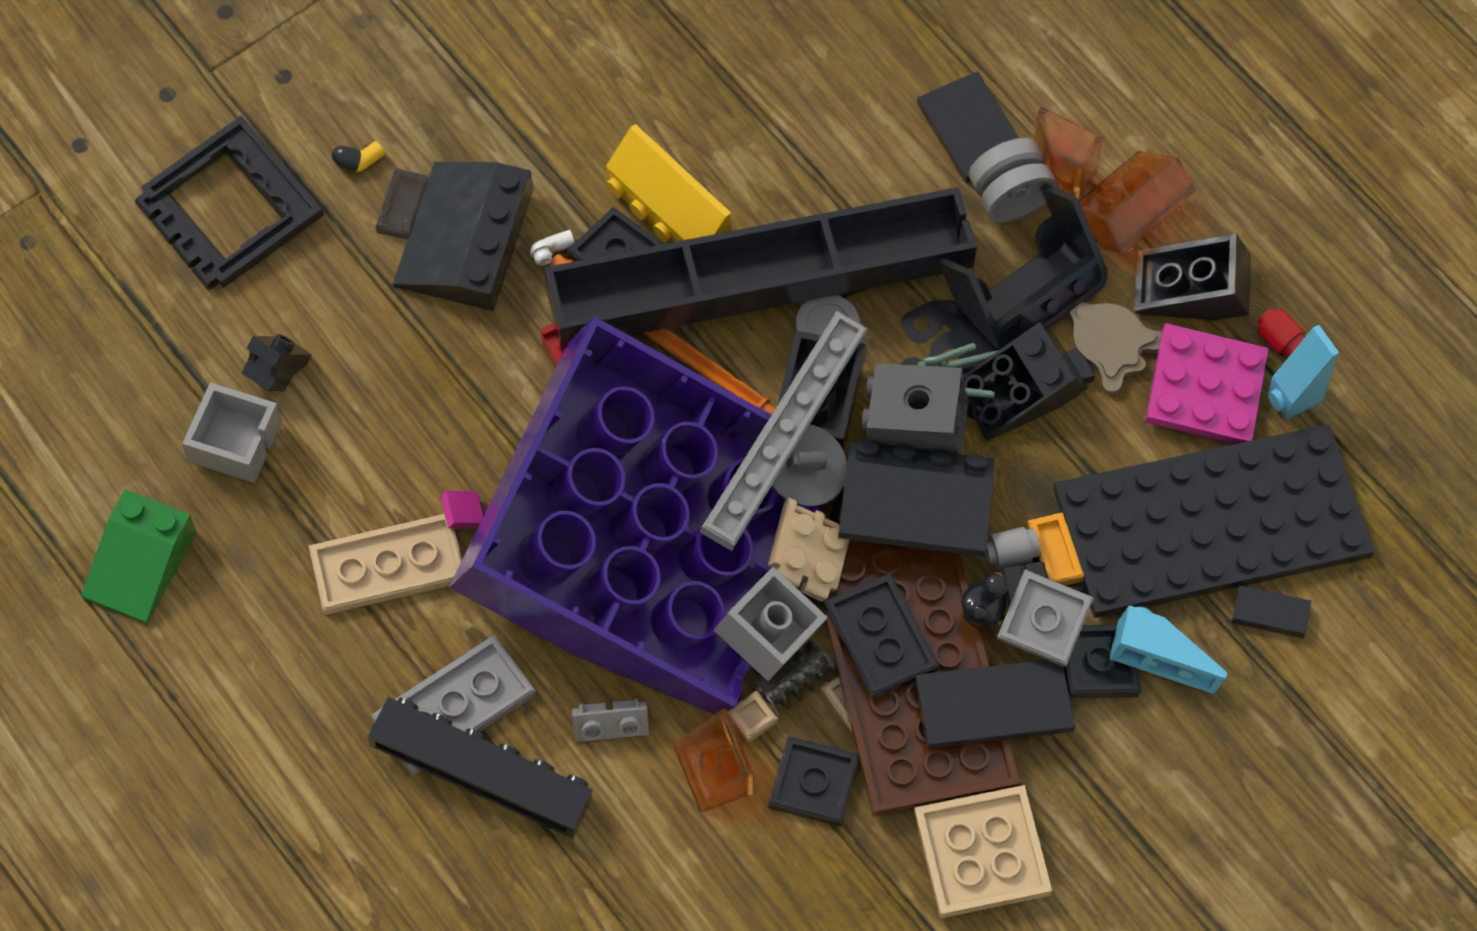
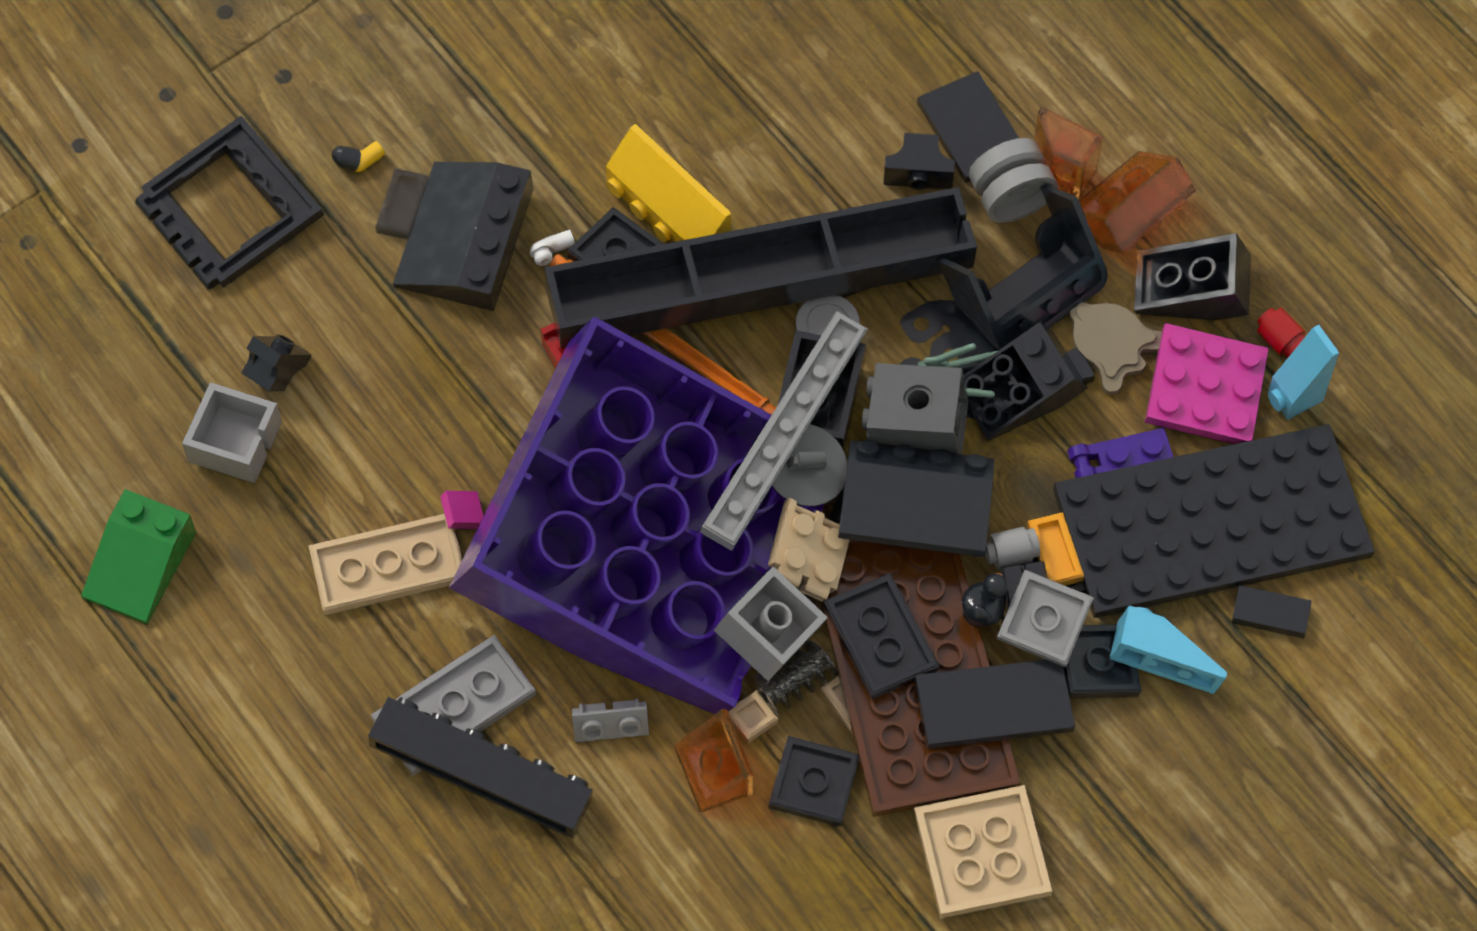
none -> black brick [883,133,955,190]
none -> dark purple plate [1067,428,1173,478]

